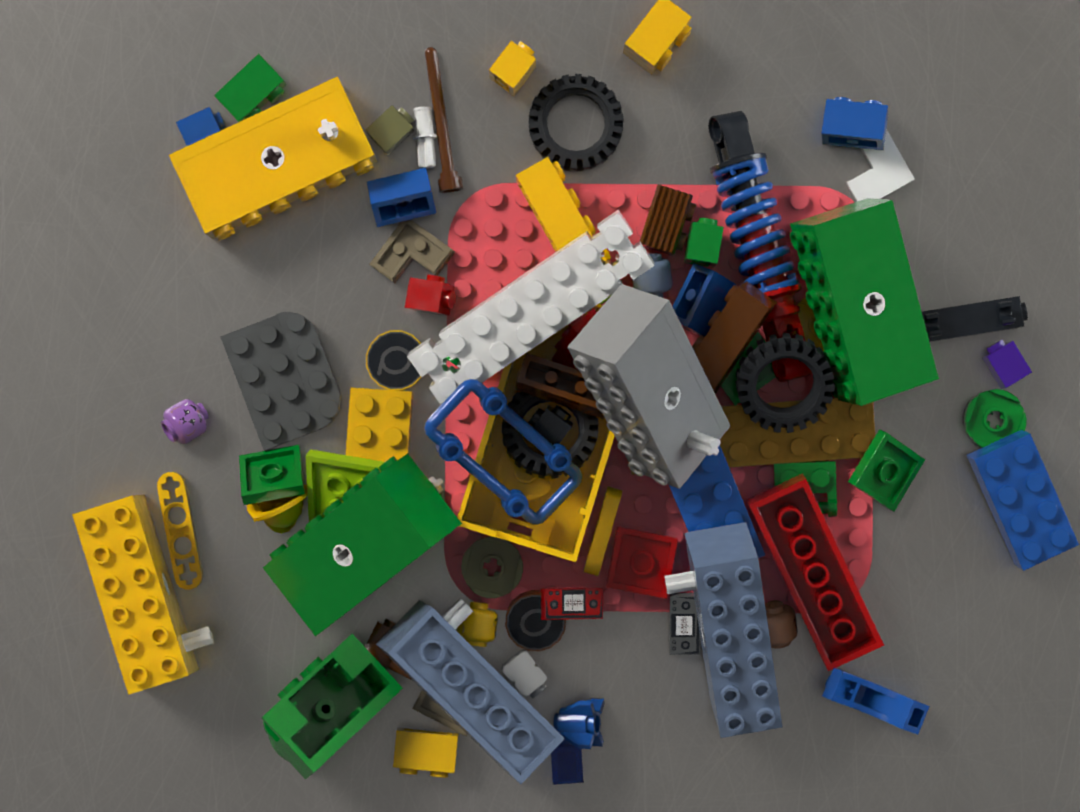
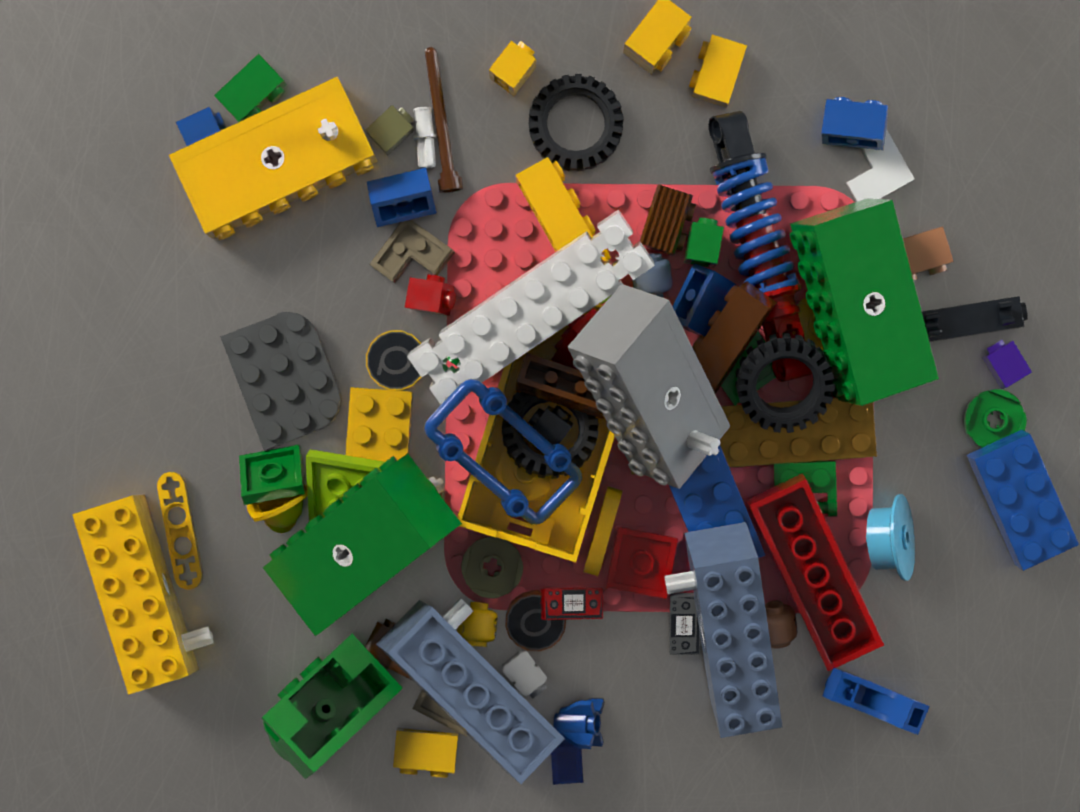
medium lavender head [161,399,209,444] -> none
green plate [848,429,925,512] -> none
none -> yellow brick [689,34,747,108]
none -> medium azure piece [866,494,915,581]
none -> nougat brick [903,226,954,281]

